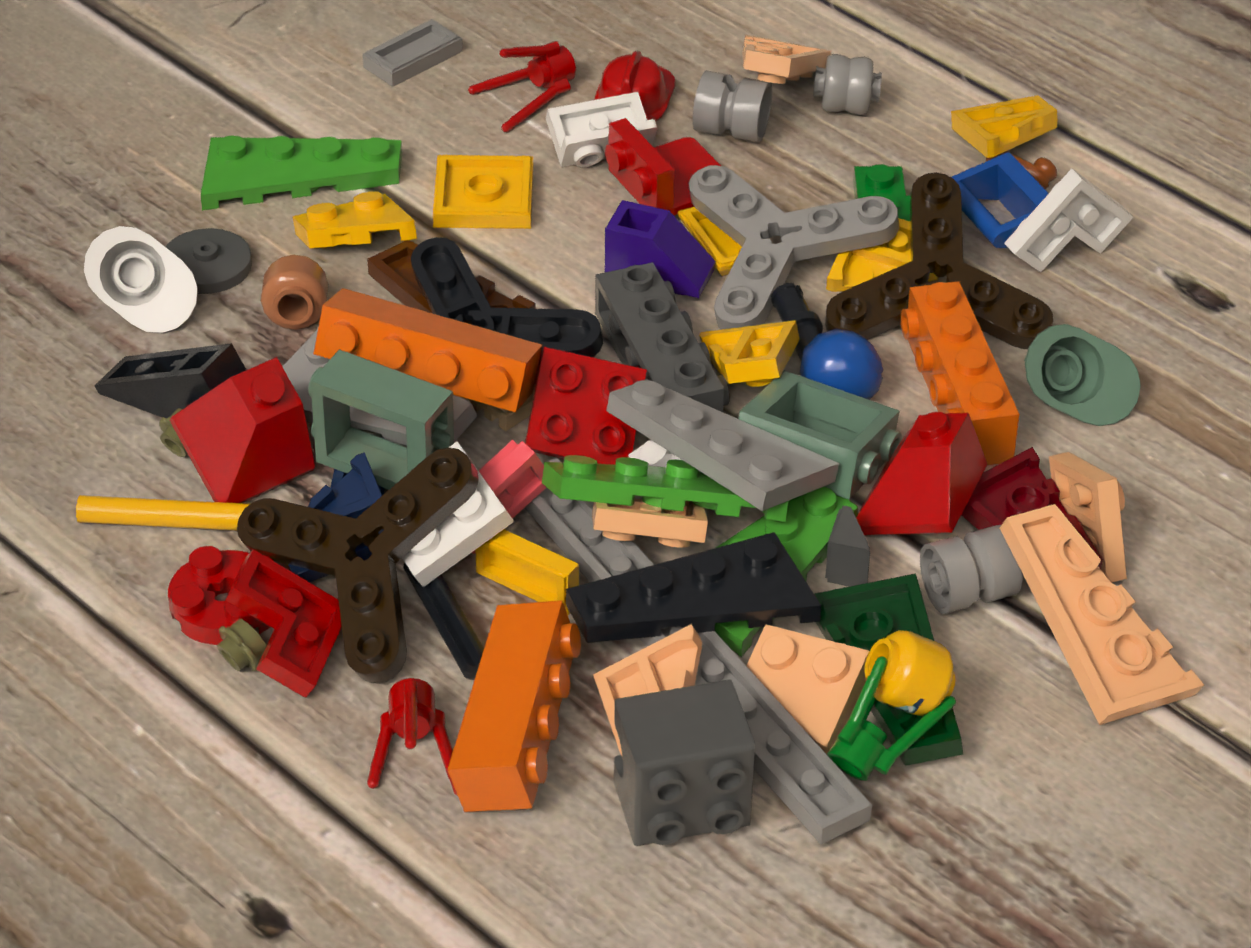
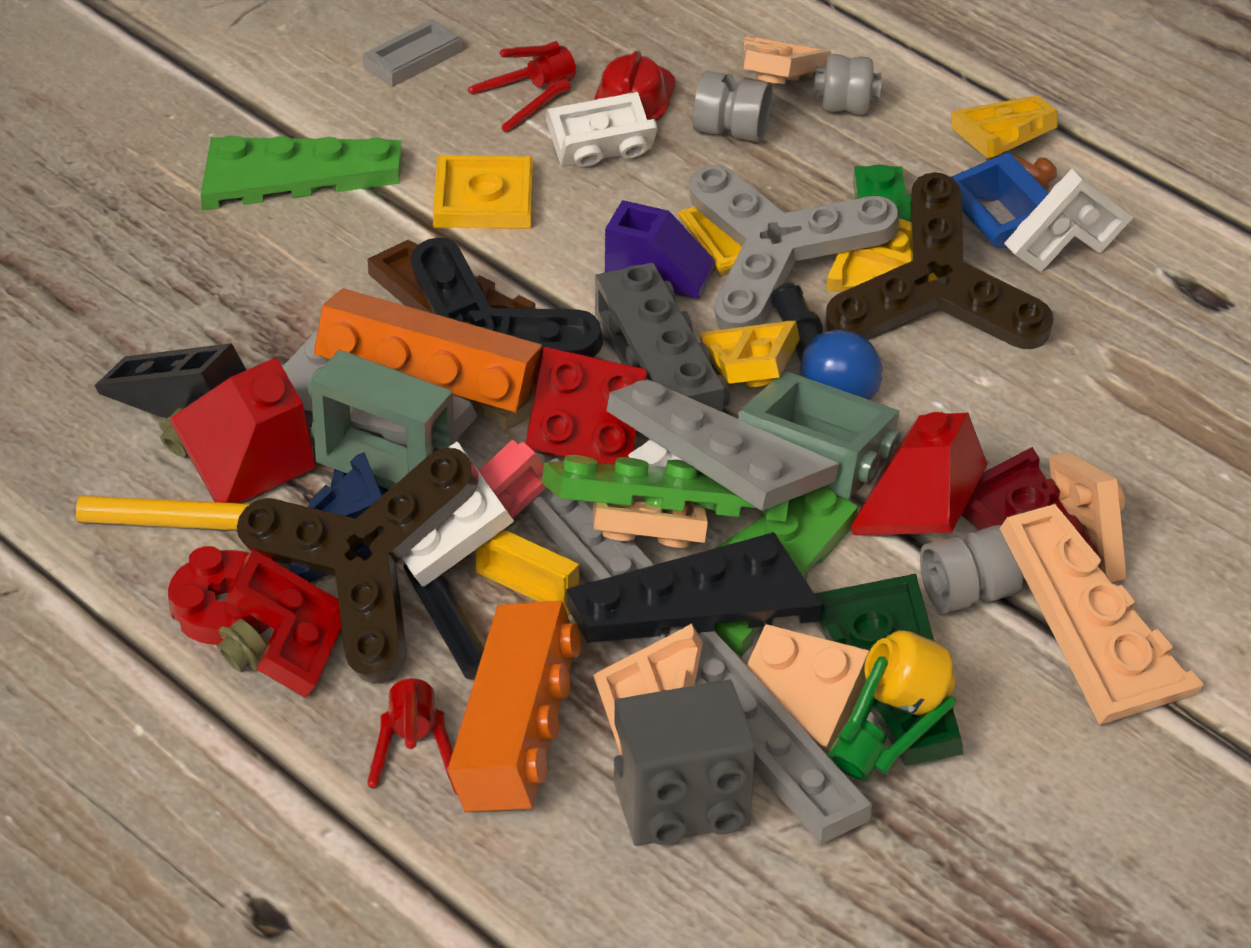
white piece [84,226,198,333] -> none
dark grey piece [166,228,252,294] -> none
nougat head [261,254,328,330] -> none
yellow wing [292,191,417,249] -> none
red bracket [605,118,721,216] -> none
dark grey slope [825,505,870,586] -> none
orange brick [901,281,1020,465] -> none
sand green piece [1024,324,1141,426] -> none

